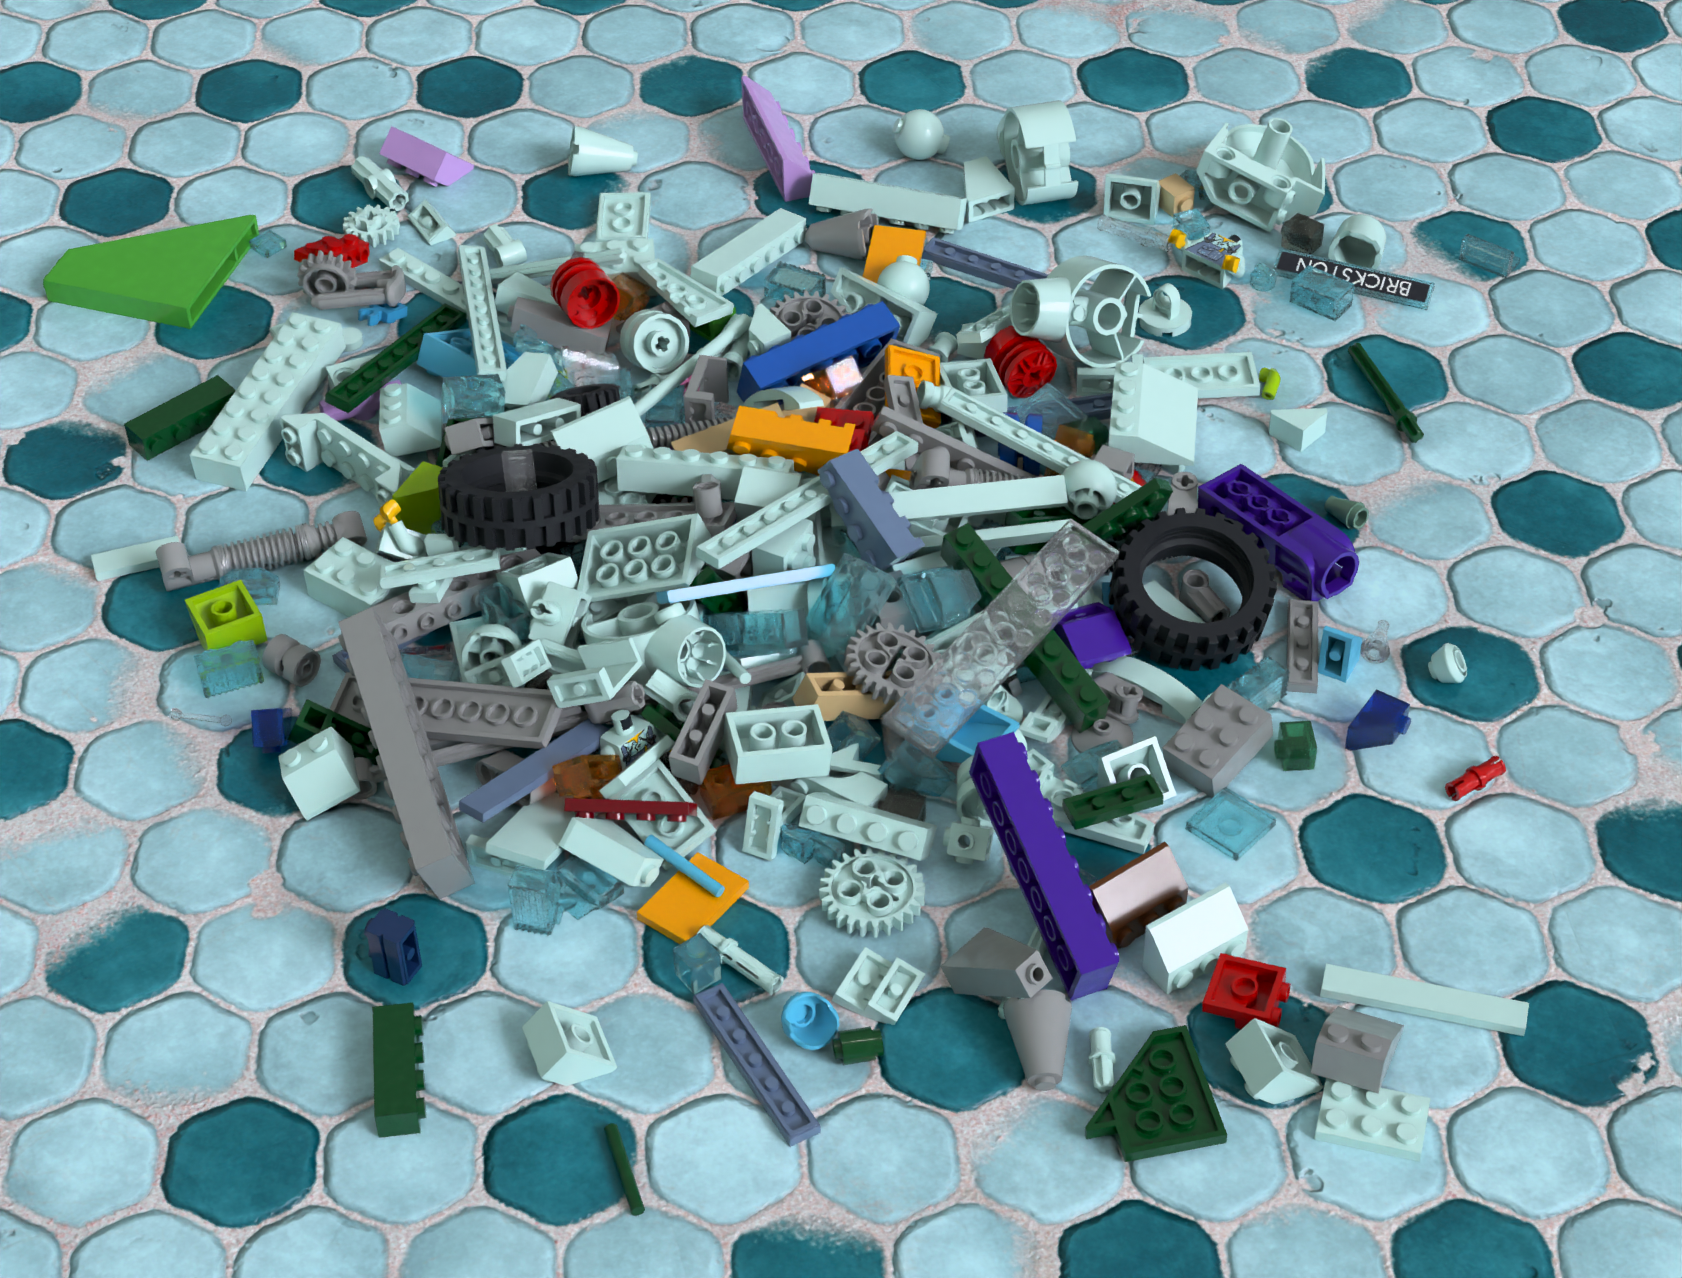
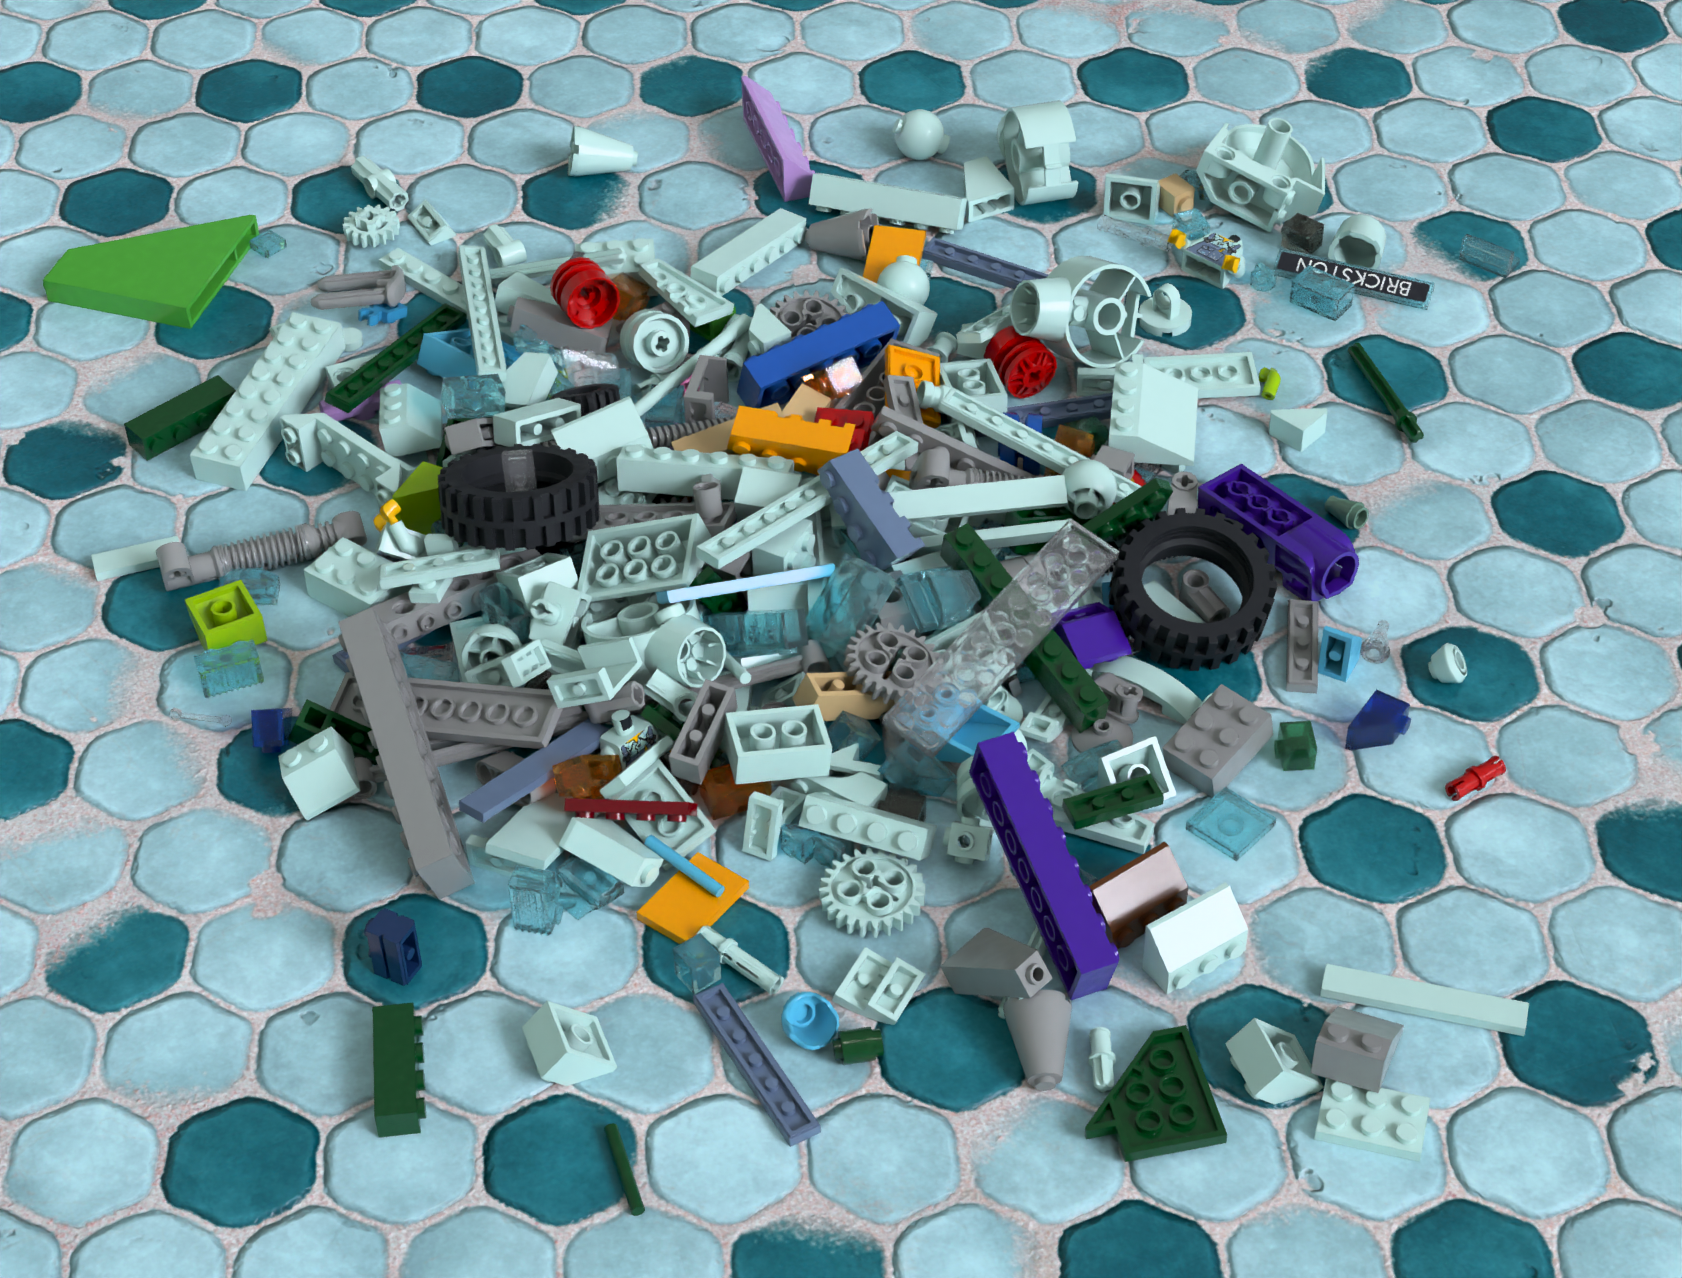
light grey wheel [262,634,321,687] -> none
red plate [294,234,370,268] -> none
light grey gear [297,250,357,298] -> none
lavender slope [379,126,474,187] -> none
light aqua tile [595,192,651,242] -> none
light aqua slope [742,386,824,410] -> none
clear light blue brick [764,261,826,302] -> none
clear light blue tile [1011,383,1088,444] -> none
red plate [1202,953,1291,1029] -> none
clear light blue brick [1227,656,1290,711] -> none

